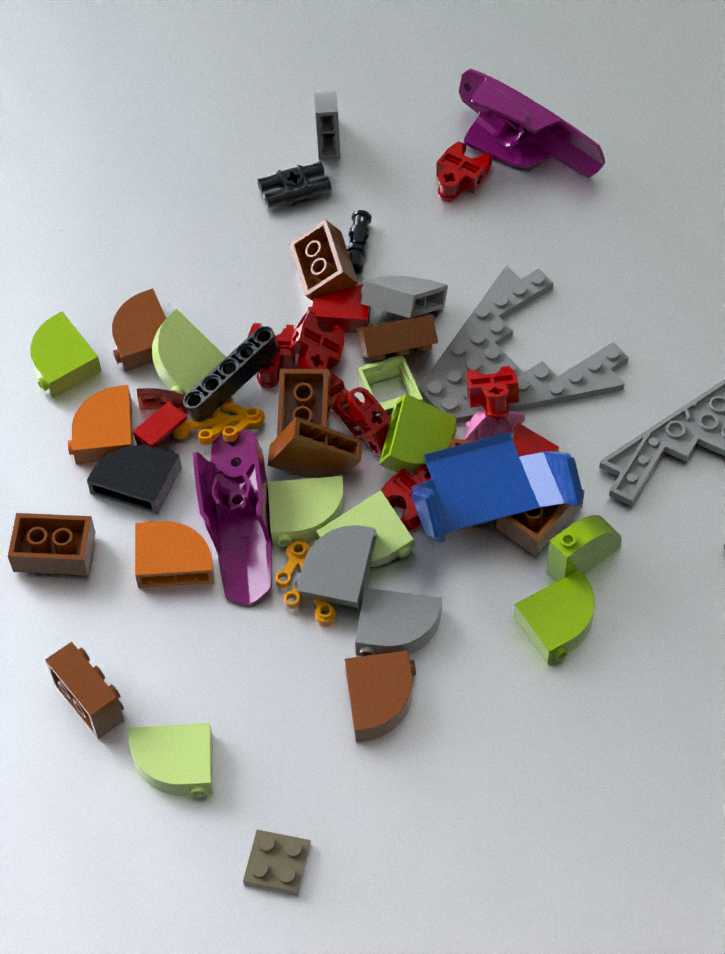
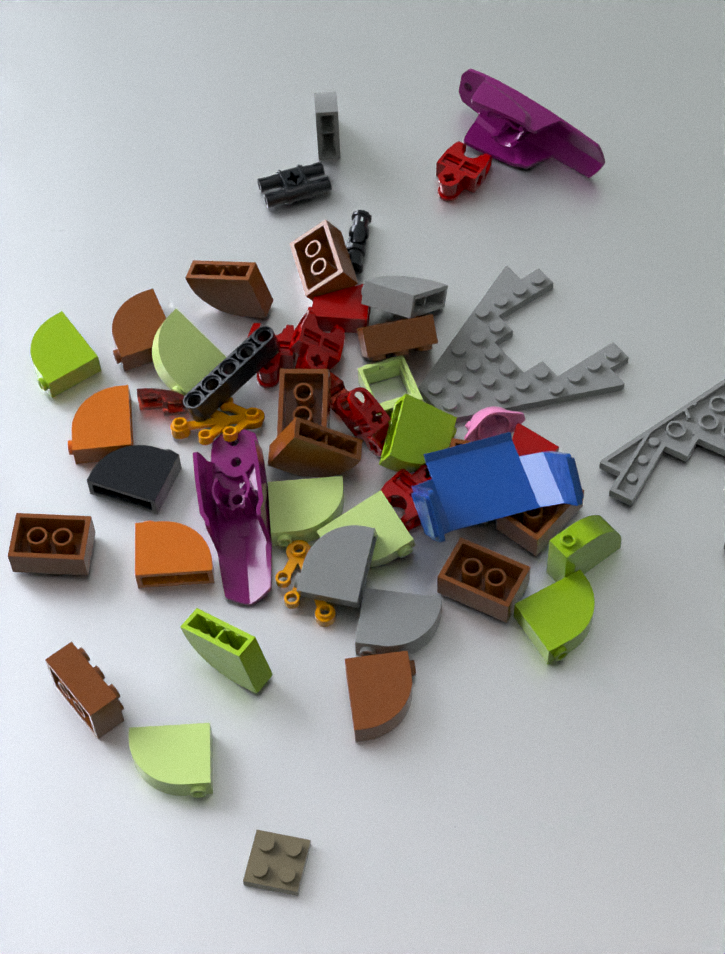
red panel [132,402,187,447] -> none
red piece [466,366,519,419] -> none
none -> lime brick [180,608,273,694]
none -> dark orange brick [185,260,273,318]
none -> dark orange brick [437,537,531,623]

